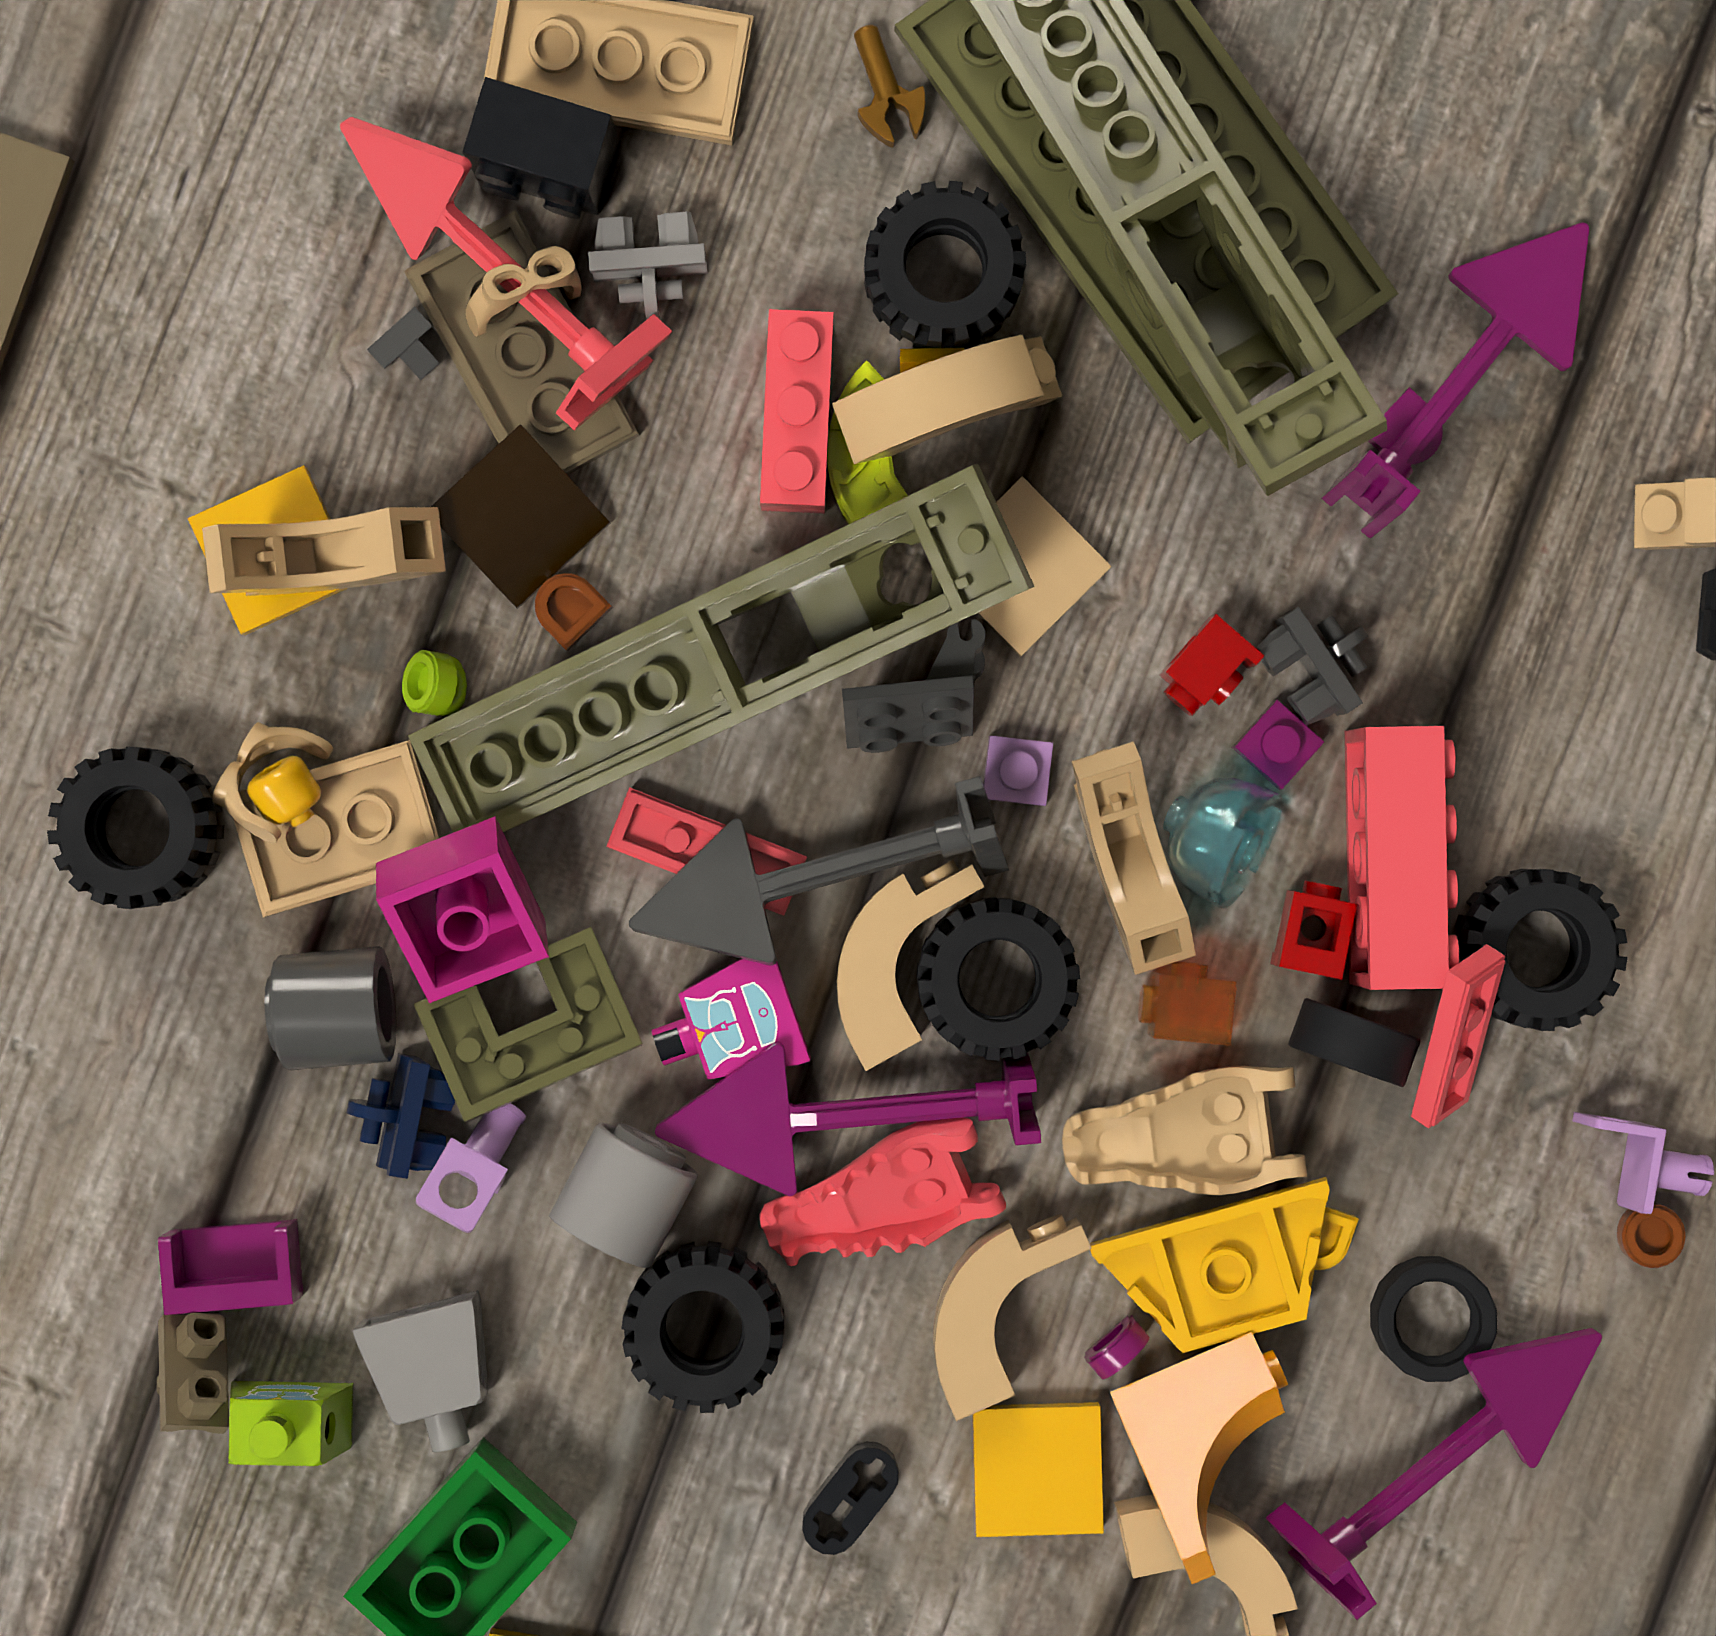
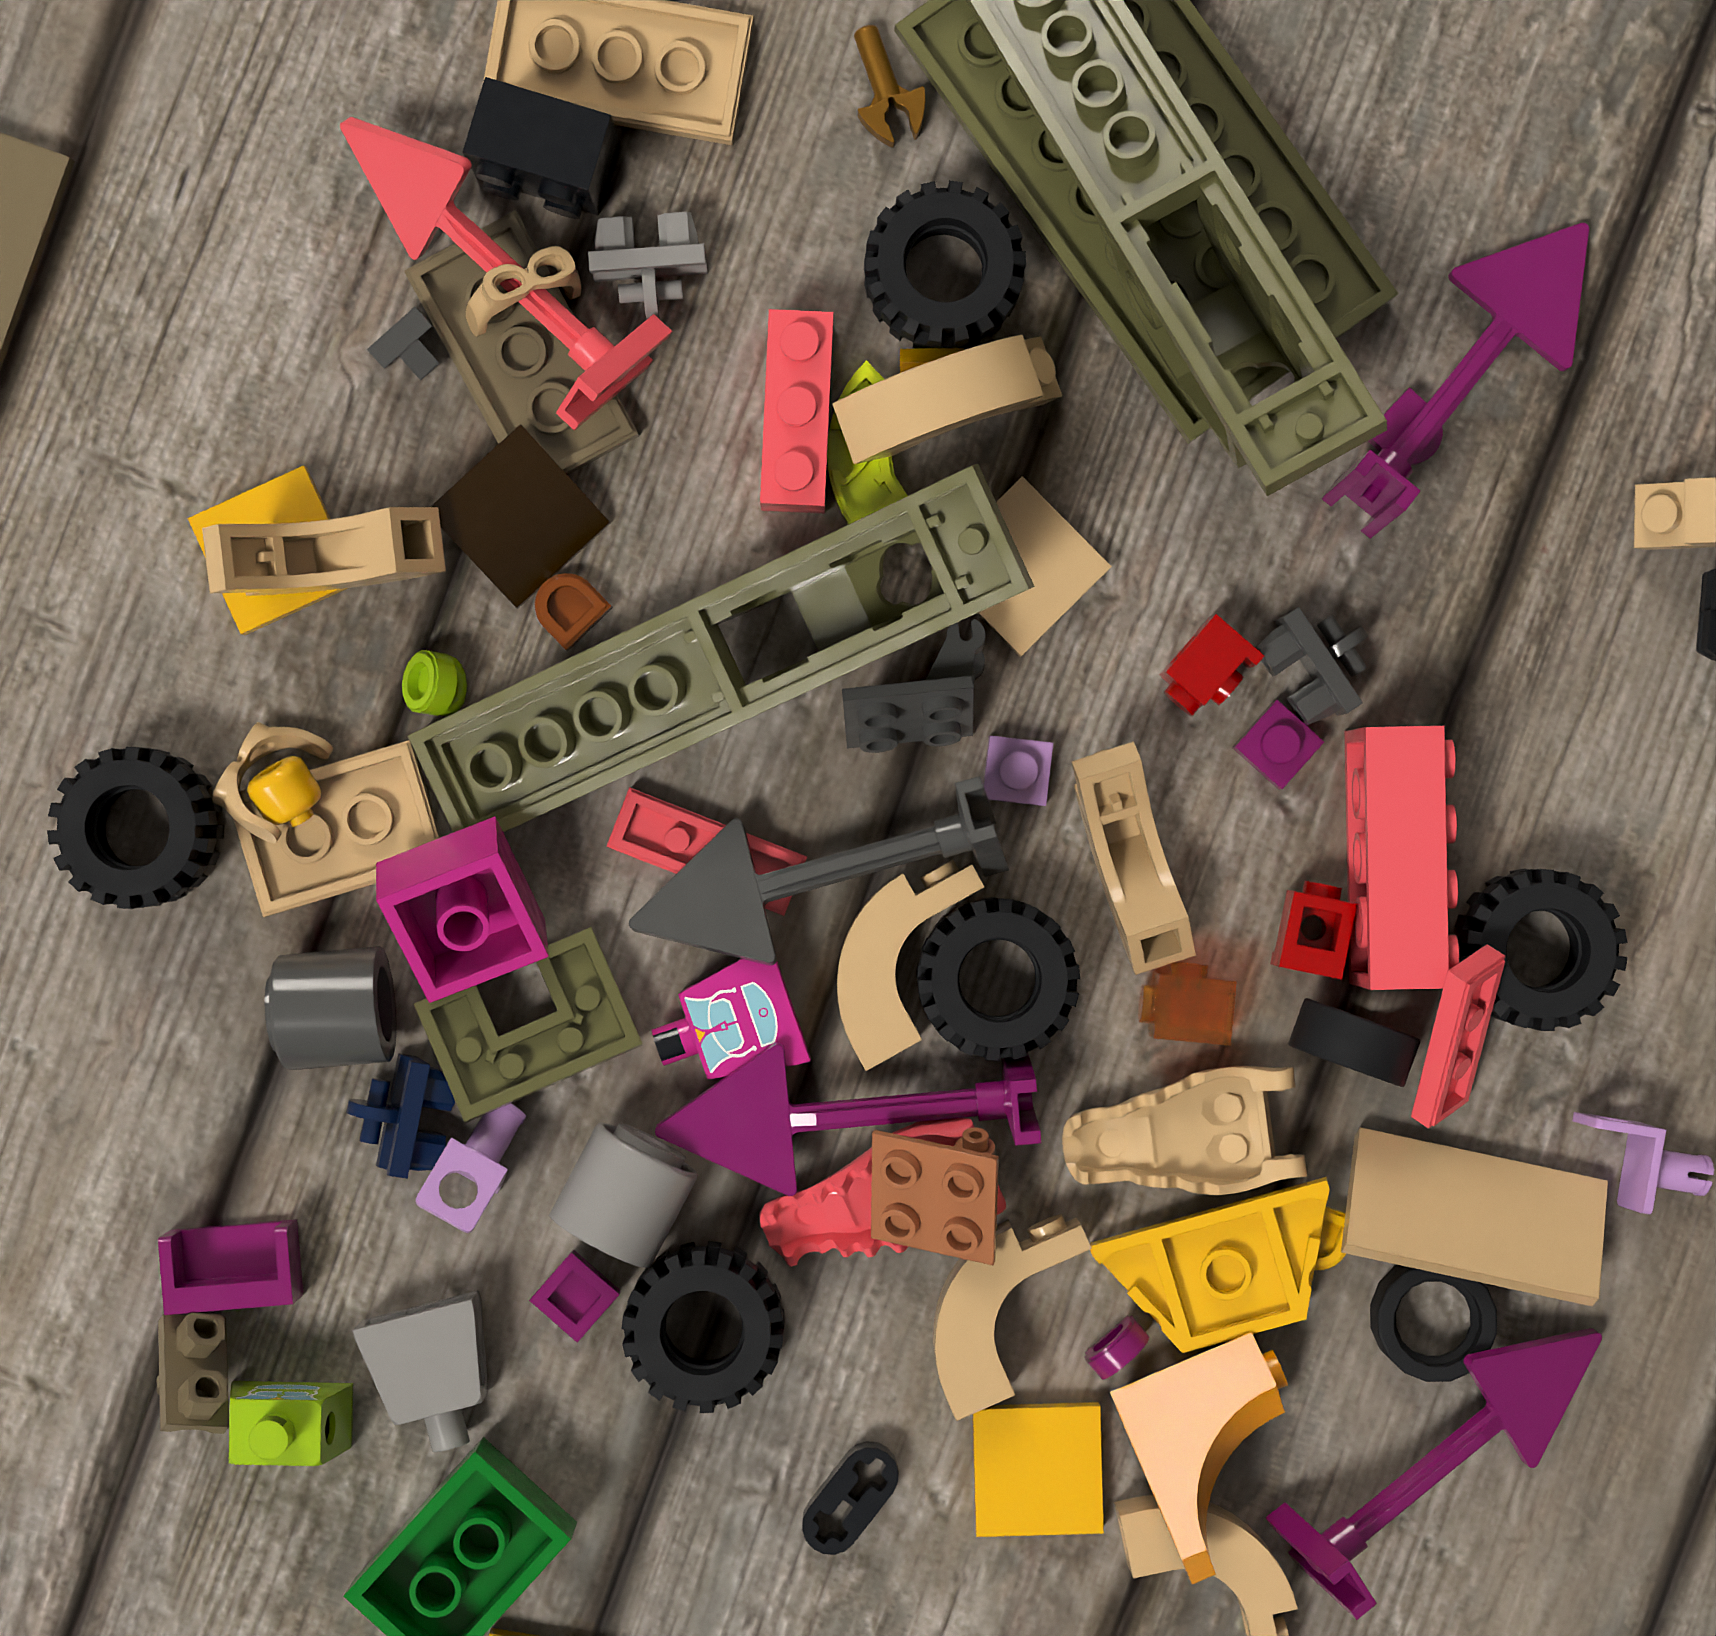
clear light blue cylinder [1163,778,1282,909] -> none
dark orange tile [1617,1203,1685,1268] -> none
none -> magenta plate [529,1249,621,1343]
none -> nougat hinge [871,1127,999,1266]
none -> tan tile [1341,1127,1608,1306]

